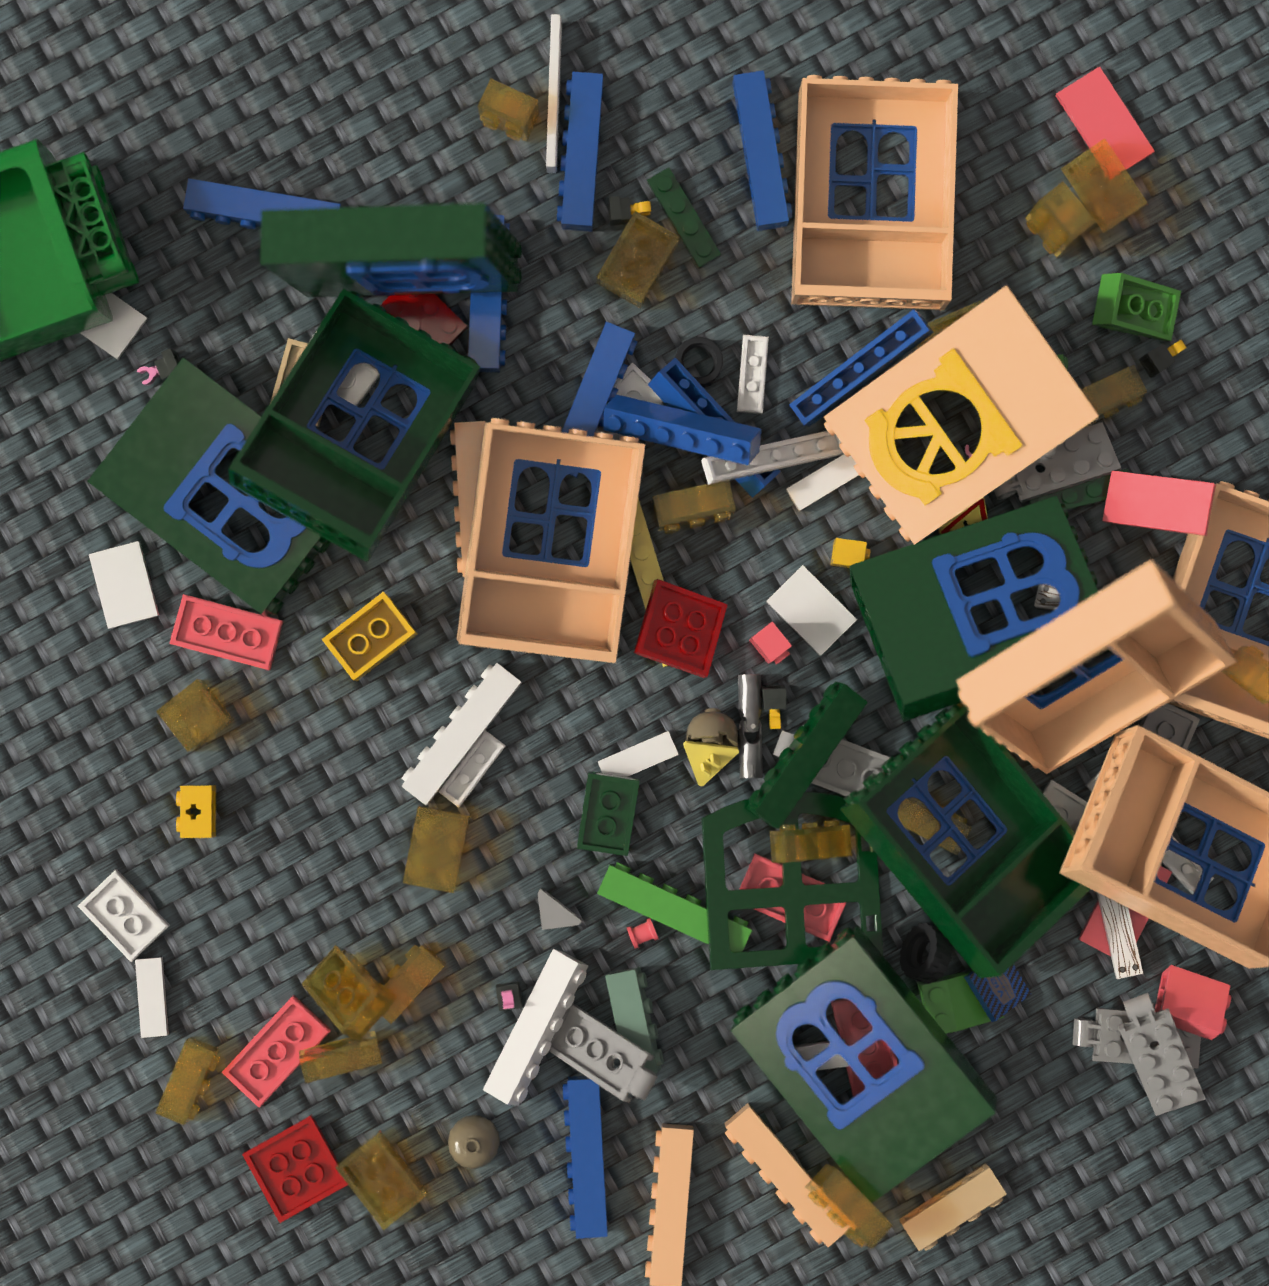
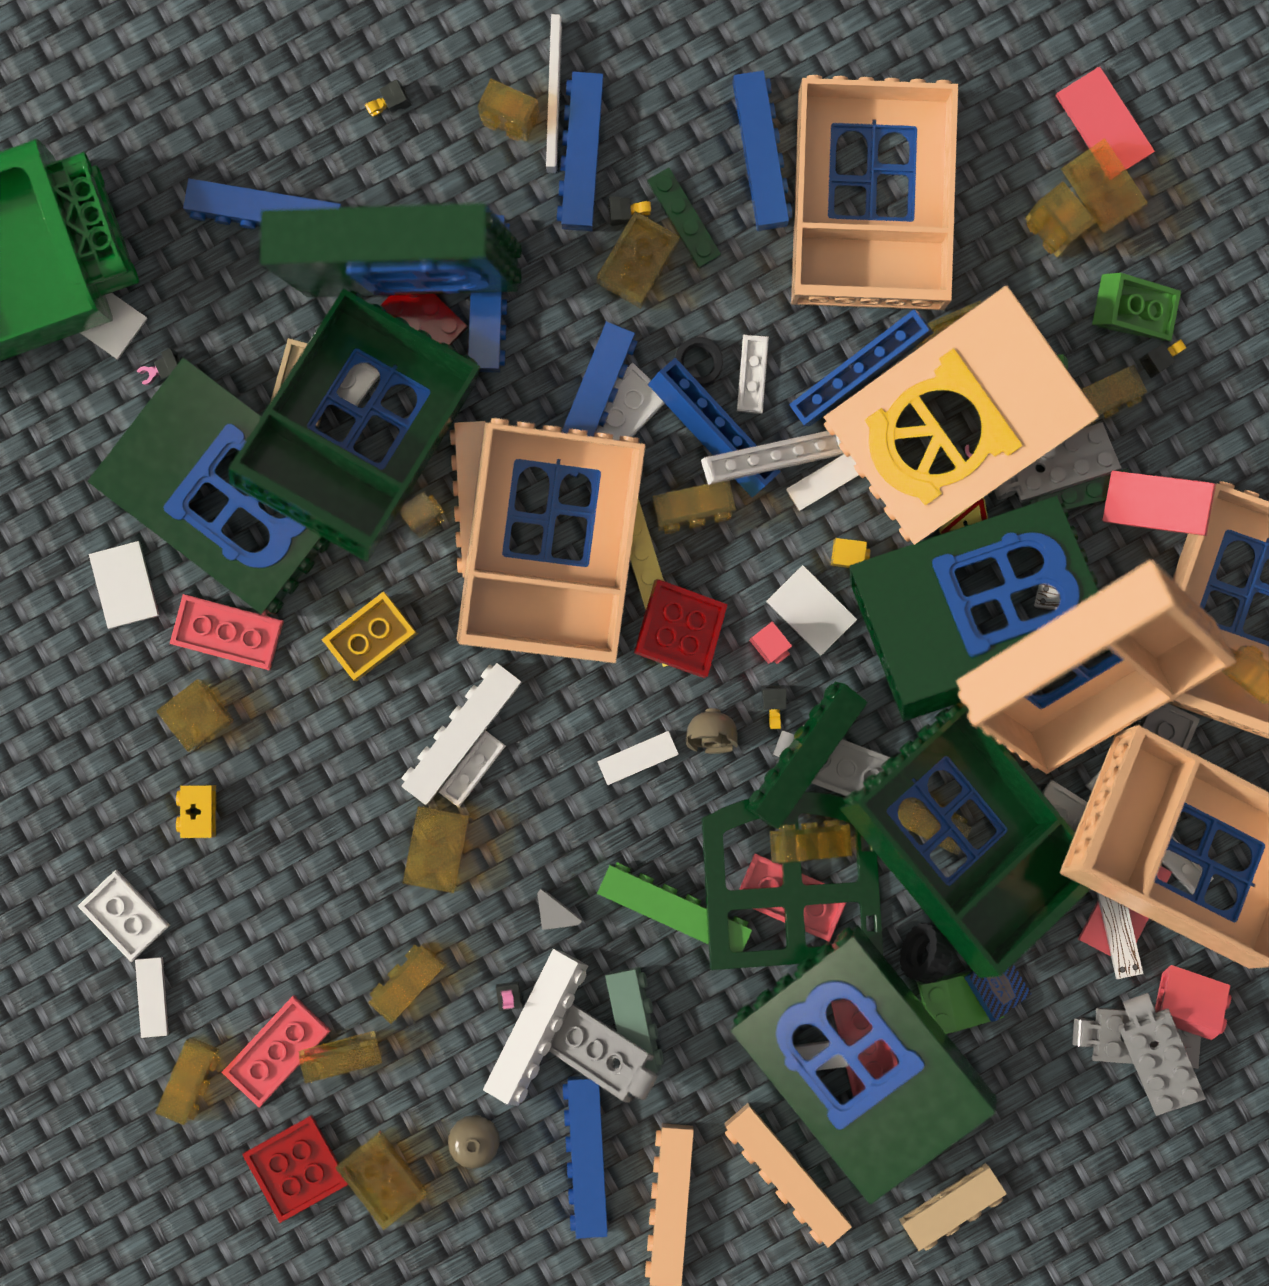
clear yellow brick [302,945,394,1042] -> none
dark green plate [577,771,640,856] -> none
blue brick [603,394,761,466] -> none
coral bush [626,918,659,949] -> none
light yellow piece [683,741,739,786] -> none
flat silver piece [738,674,763,778] -> none
clear yellow brick [805,1164,893,1249] -> none
none -> pearl dark grey piece [365,79,412,117]
none -> clear yellow brick [398,492,445,538]

